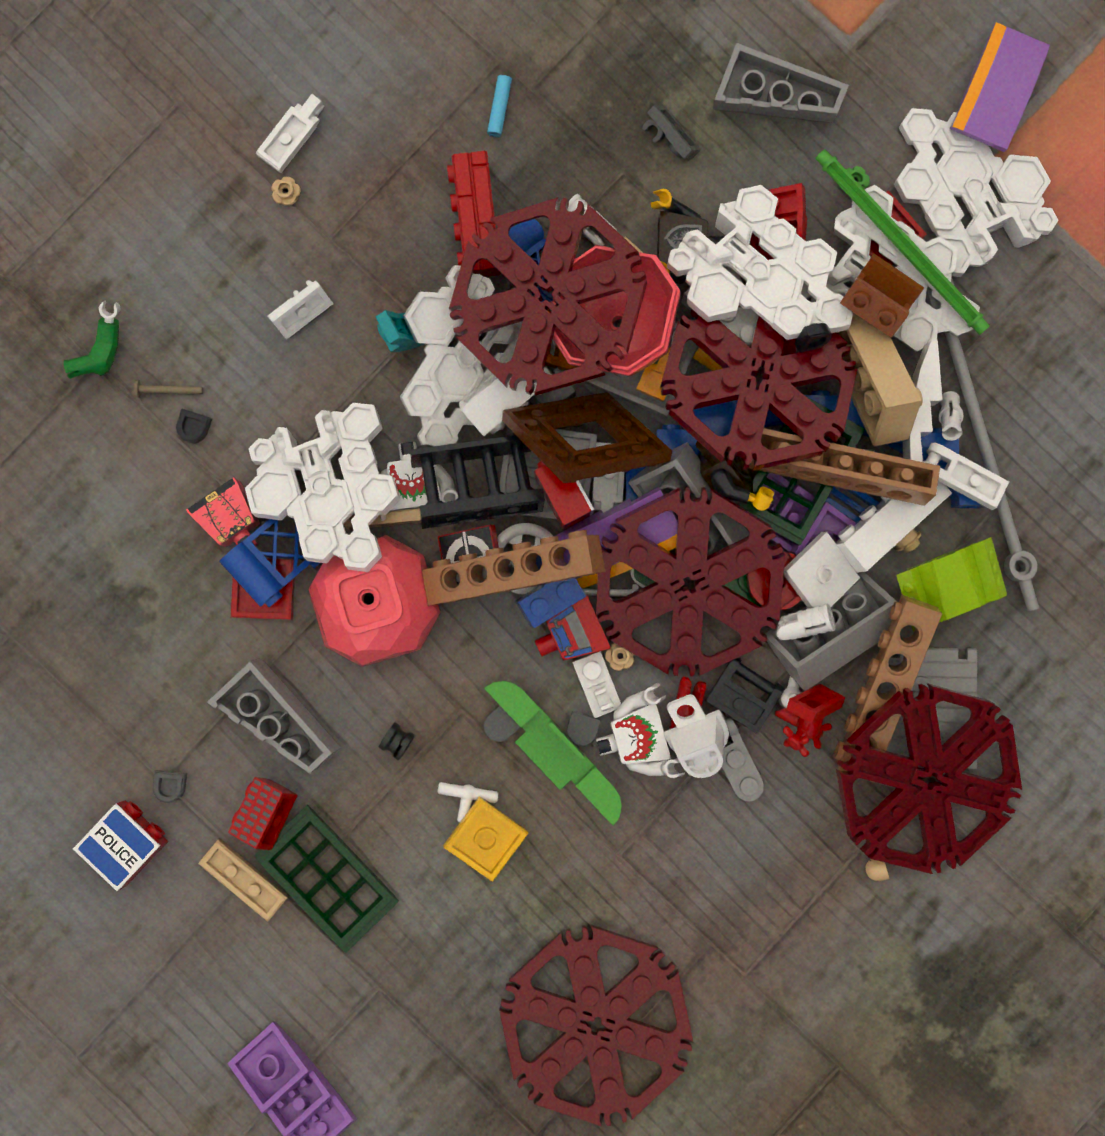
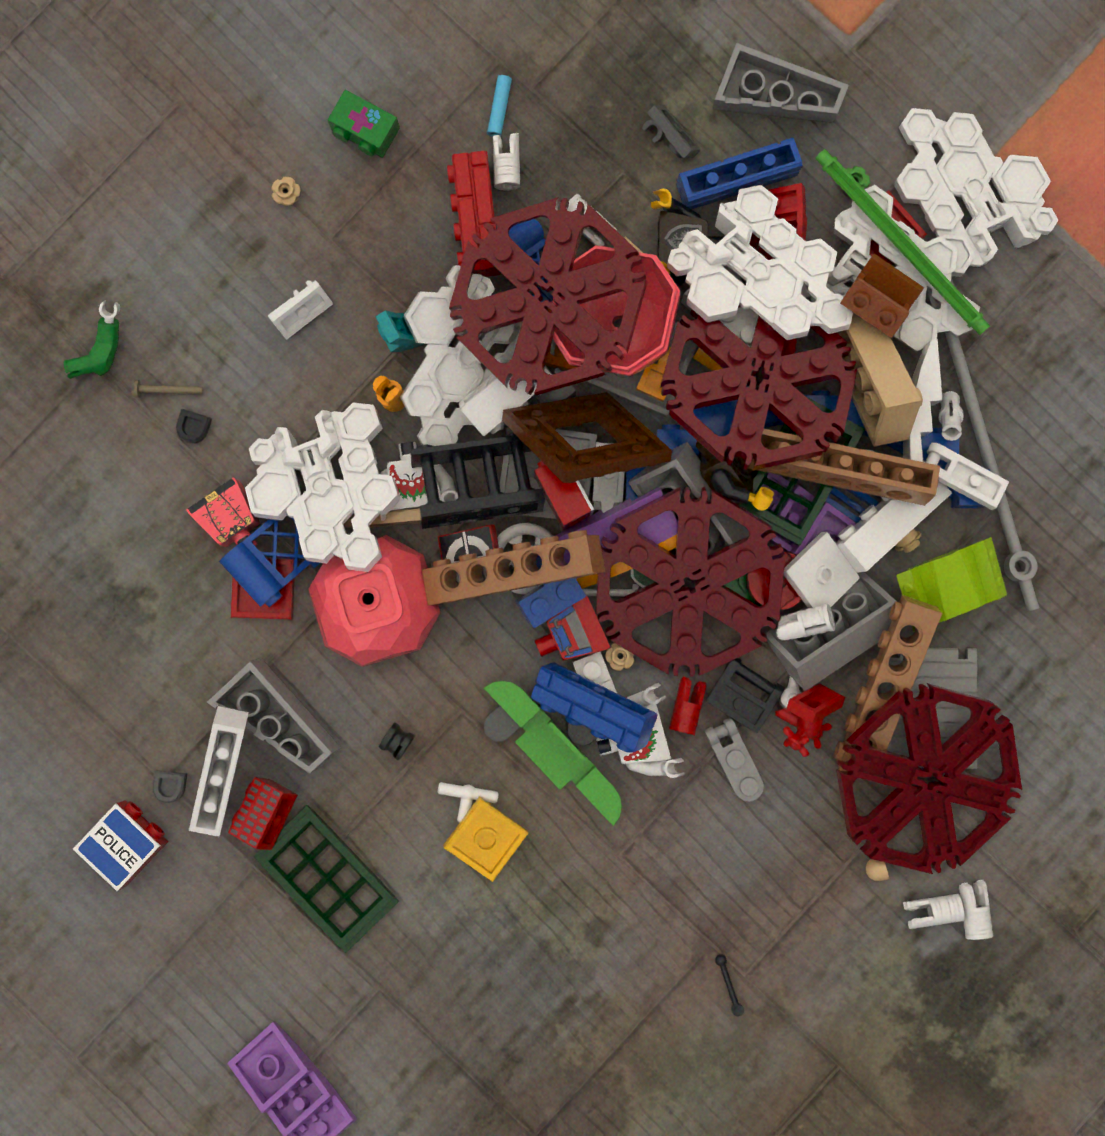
tan tile [198,839,289,922] -> none
white hinge [256,94,324,173] -> none
dark red plate [499,925,693,1127] -> none
white container [664,694,729,778] -> none
black tile [795,323,832,352] -> none
medium lavender slope [950,22,1050,152] -> none
none -> white brick [189,706,249,837]
none -> green brick [328,89,400,158]
none -> light orange hinge [373,376,405,412]
none -> white hinge [493,133,520,191]
none -> blue brick [531,662,658,753]
none -> blue brick [676,138,803,209]
none -> black hinge [715,954,744,1017]
none -> white hinge [903,894,965,929]
none -> white hinge [959,880,993,940]

